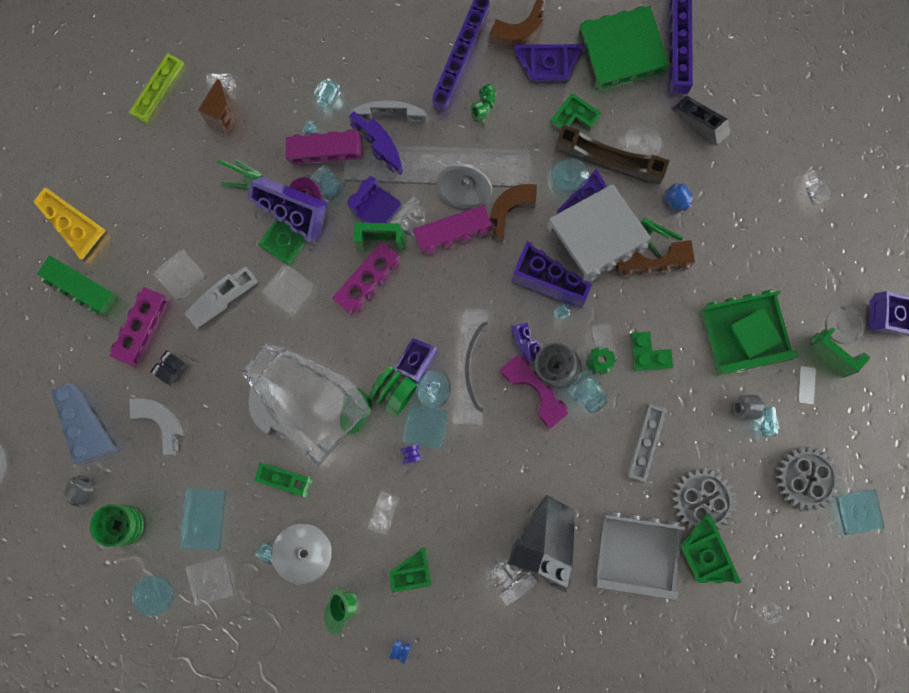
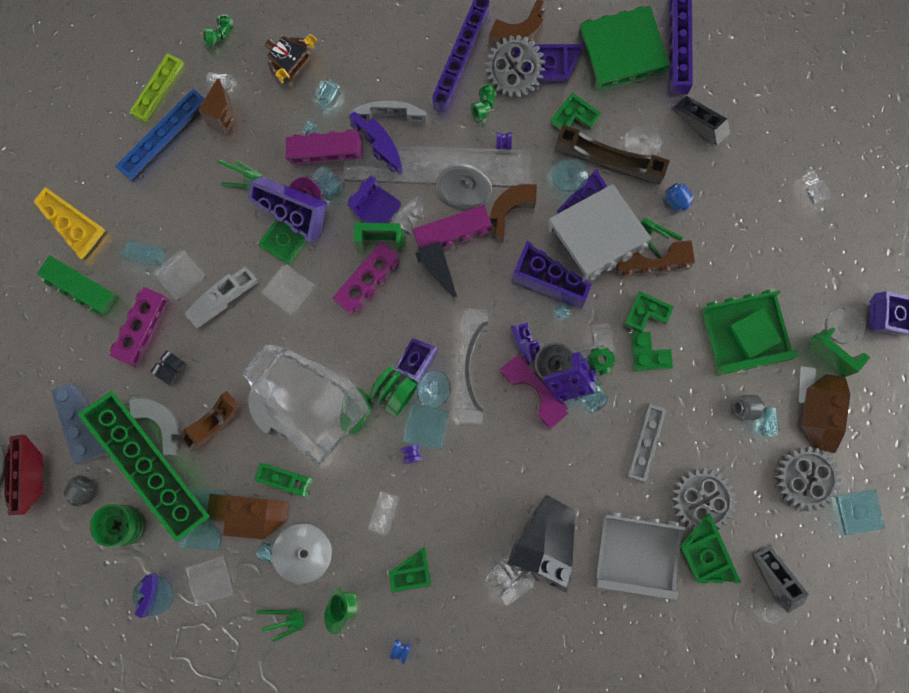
none -> dark red wedge [4,434,44,516]
none -> green brick [78,391,210,543]
none -> blue plate [115,88,205,180]
none -> clear light blue panel [118,240,166,268]
none -> dark purple slope [134,573,159,618]
none -> reddish brown arch [179,391,240,453]
none -> green arm [203,14,233,47]
none -> reddish brown wedge [207,494,289,540]
none -> green plant [256,609,305,642]
none -> torso [265,34,318,83]
none -> black slope [415,240,457,298]
none -> light grey gear [486,35,545,97]
none -> dark purple wheel [496,132,512,151]
none -> dark purple bracket [544,352,596,402]
none -> green plate [623,291,674,333]
none -> black slope [754,546,809,613]
none -> reddish brown wedge [801,374,851,453]

